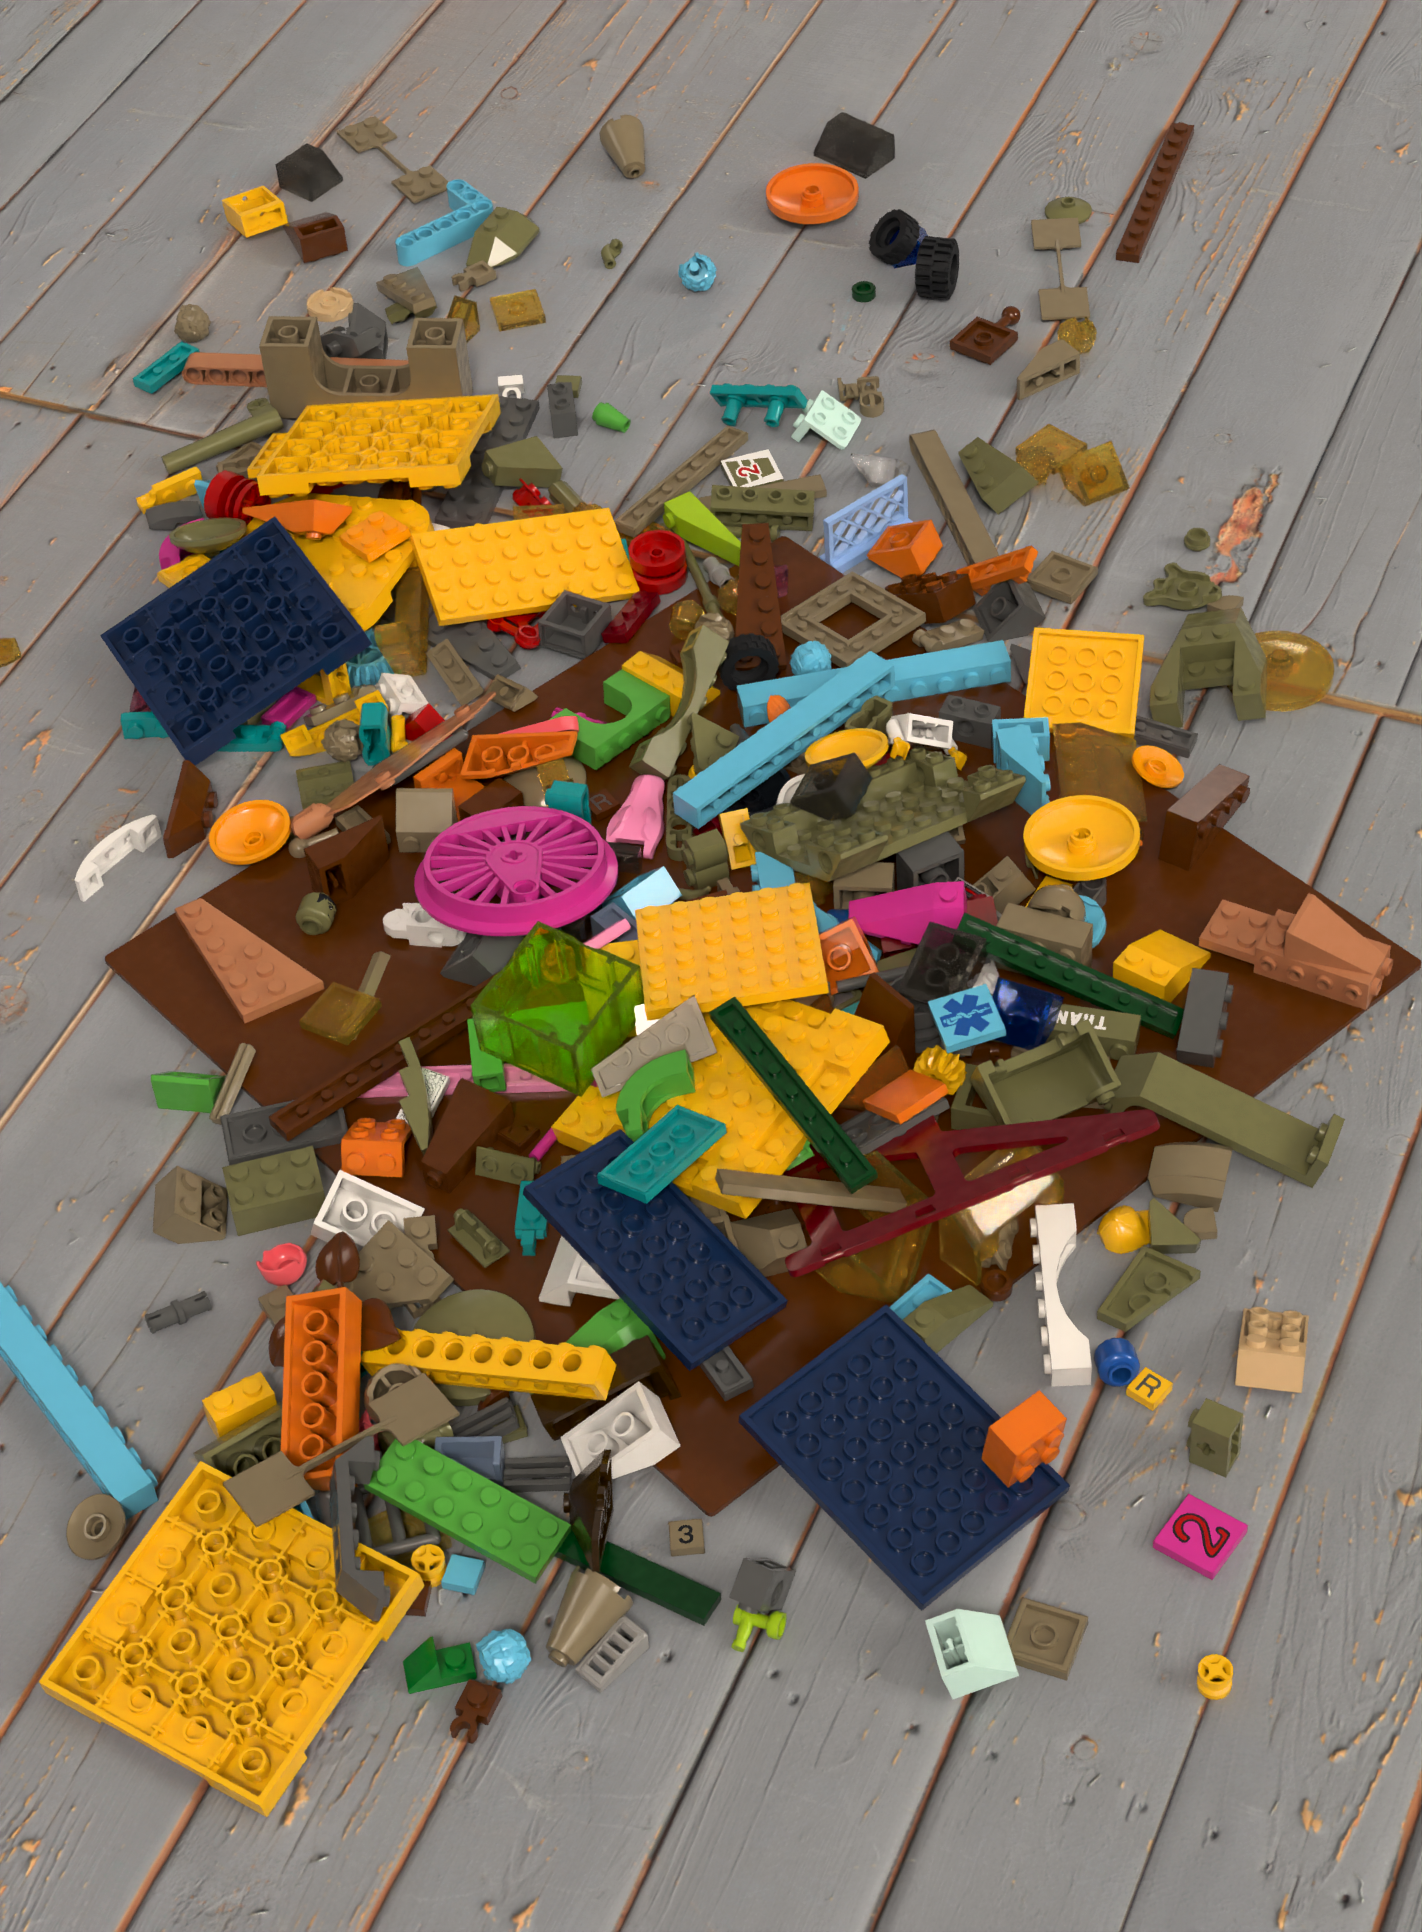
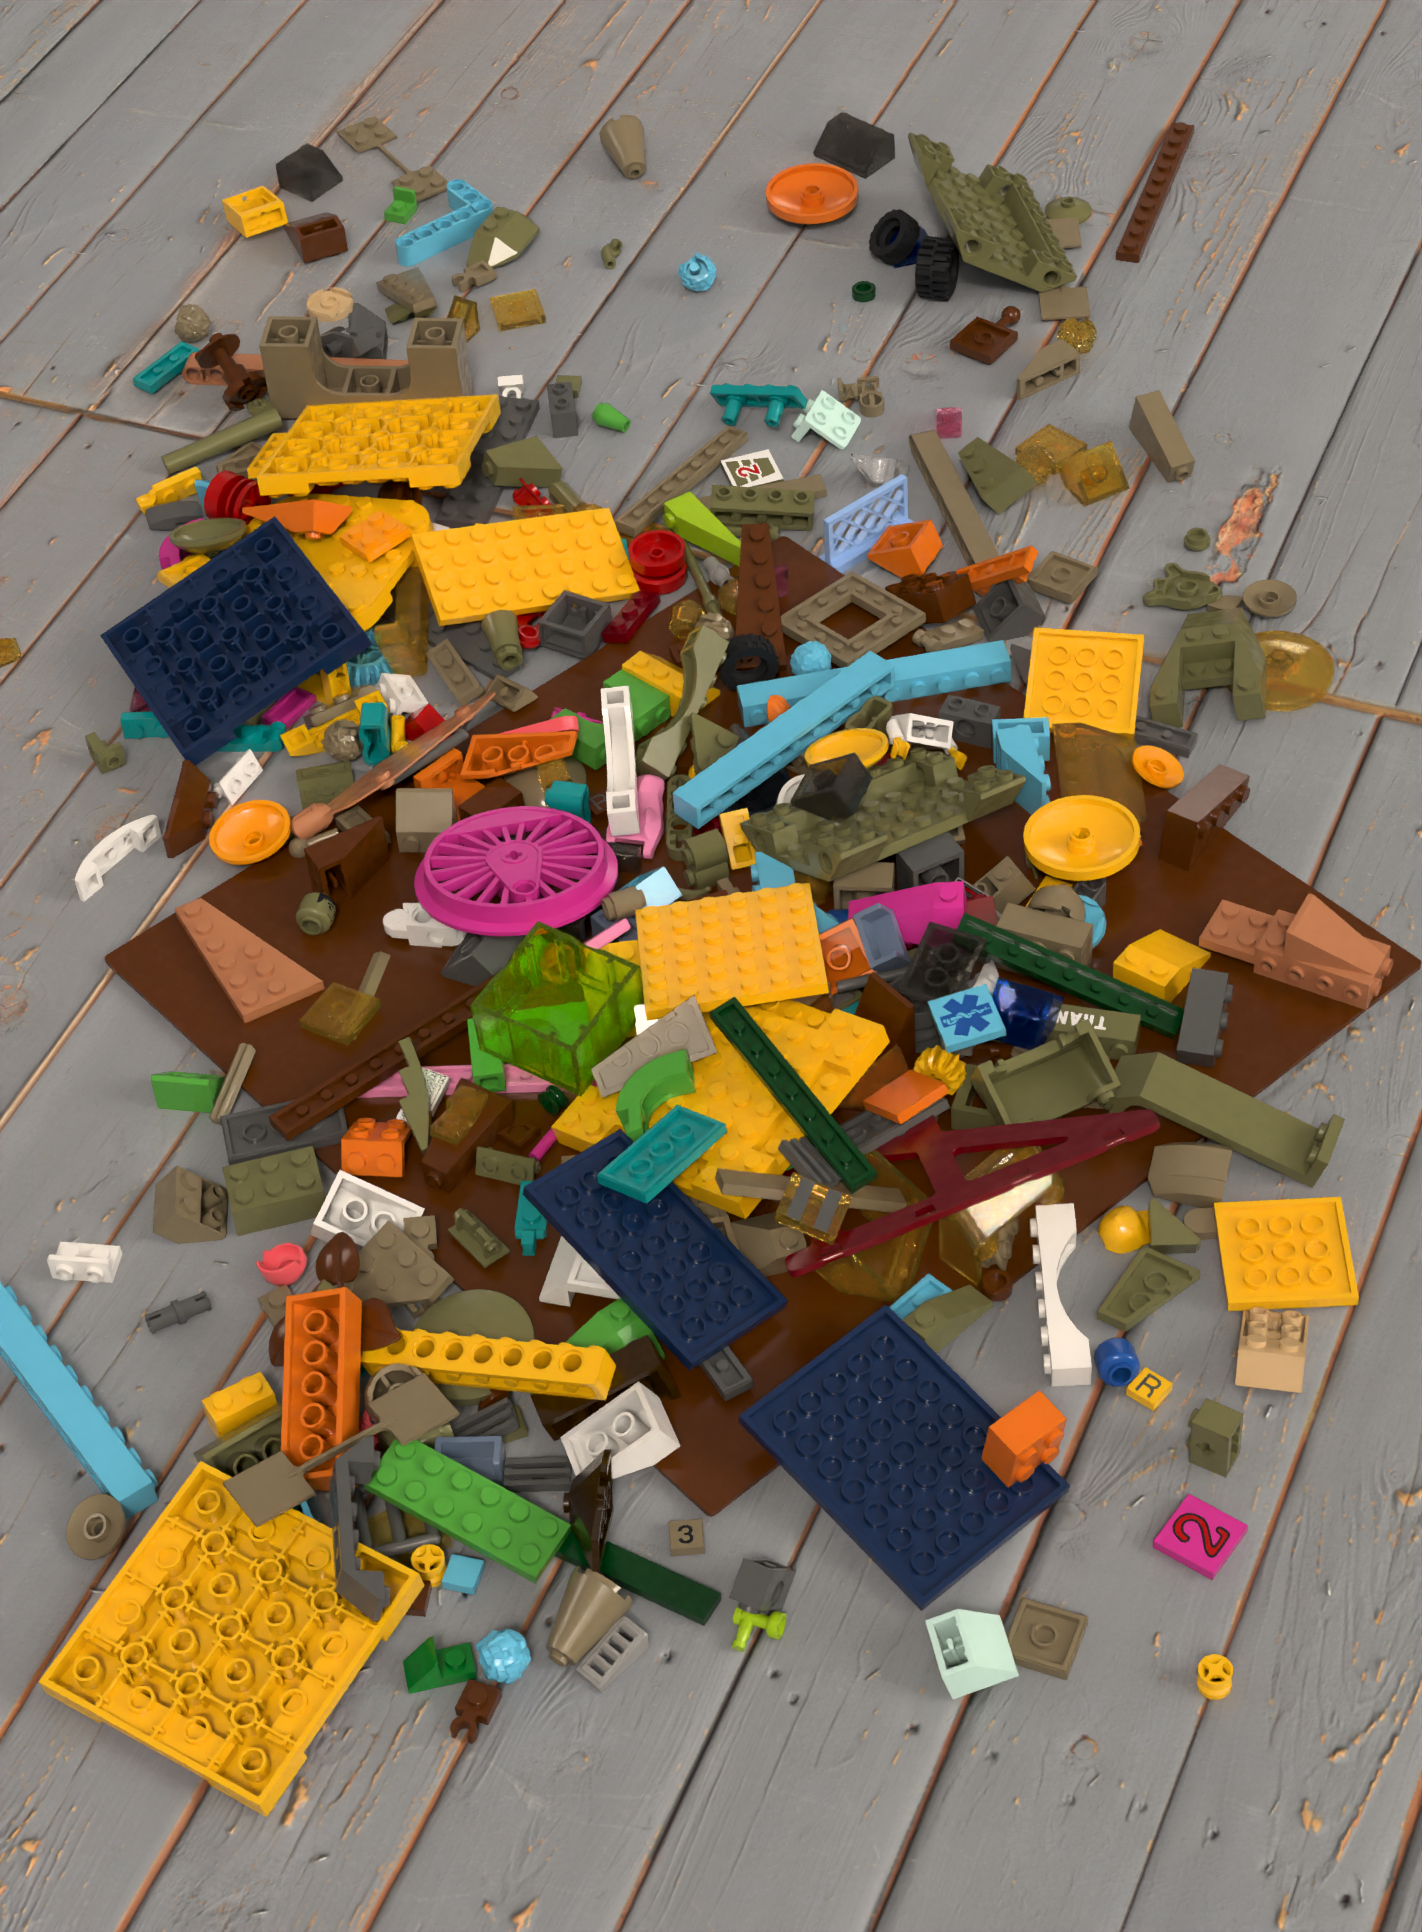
none -> white bracket [47,1241,122,1283]
none -> olive bracket [85,732,127,774]
none -> reddish brown piece [195,333,268,411]
none -> white hinge [213,749,263,805]
none -> bright green bracket [384,186,418,224]
none -> clear yellow slope [430,1085,488,1145]
none -> olive plant [481,610,523,671]
none -> dark green bush [538,1085,568,1116]
none -> white arch [601,686,640,836]
none -> dark tan brick [601,885,646,922]
none -> clear yellow tile [773,1172,852,1245]
none -> dark grey tile [778,1137,842,1191]
none -> sand blue panel [853,903,911,972]
none -> olive slope [908,132,1077,293]
none -> clear pink slope [934,407,962,439]
none -> dark tan slope [1129,390,1195,483]
none -> yellow plate [1213,1197,1359,1311]
none -> dark tan dish [1243,579,1297,617]

